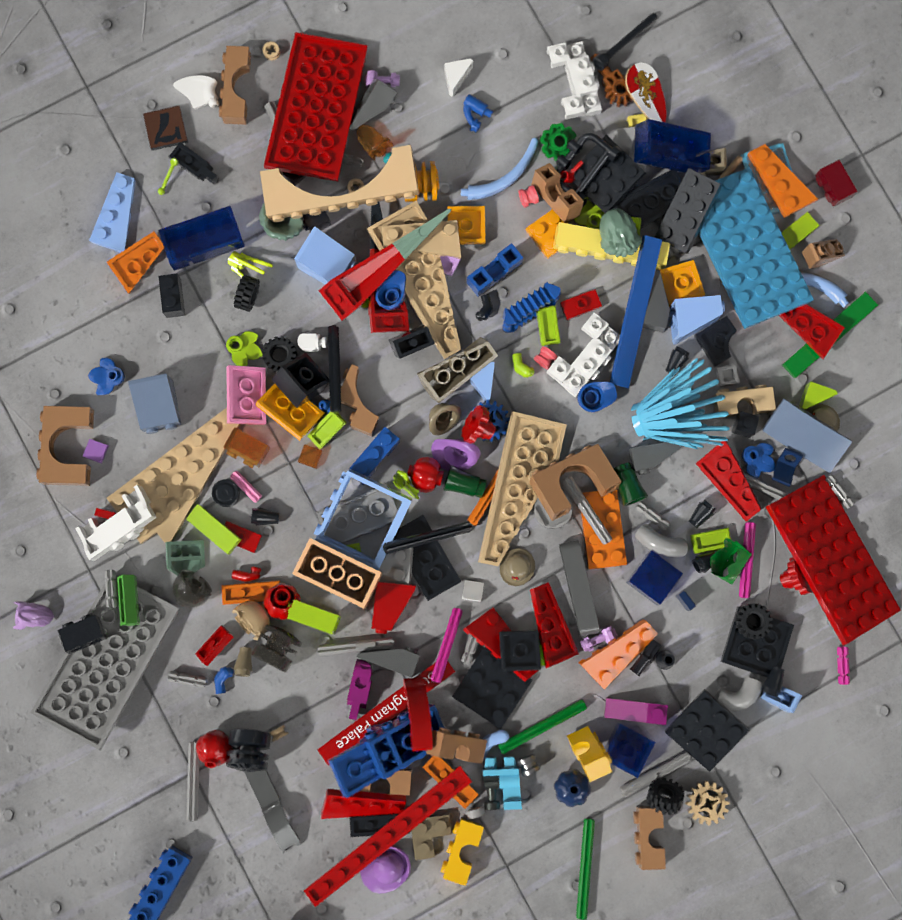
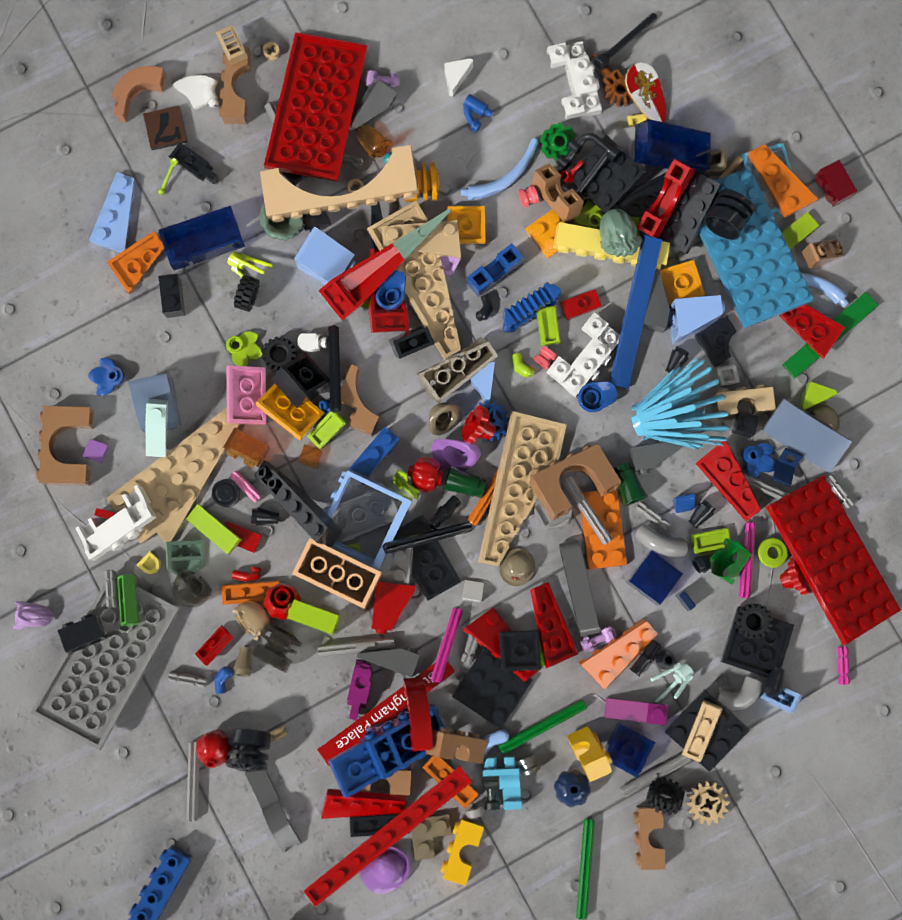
none -> nougat arch [112,66,166,123]
none -> light yellow tile [137,551,161,574]
none -> light aqua slope [146,399,168,457]
none -> tan slope [215,25,248,65]
none -> black slope [254,460,343,547]
none -> black pin [427,495,461,530]
none -> red arch [637,159,696,238]
none -> light aqua plant [650,663,694,704]
none -> blue slope [673,494,695,513]
none -> tan tile [682,700,722,762]
none -> black wheel [704,189,755,240]
none -> lime piece [758,538,788,568]

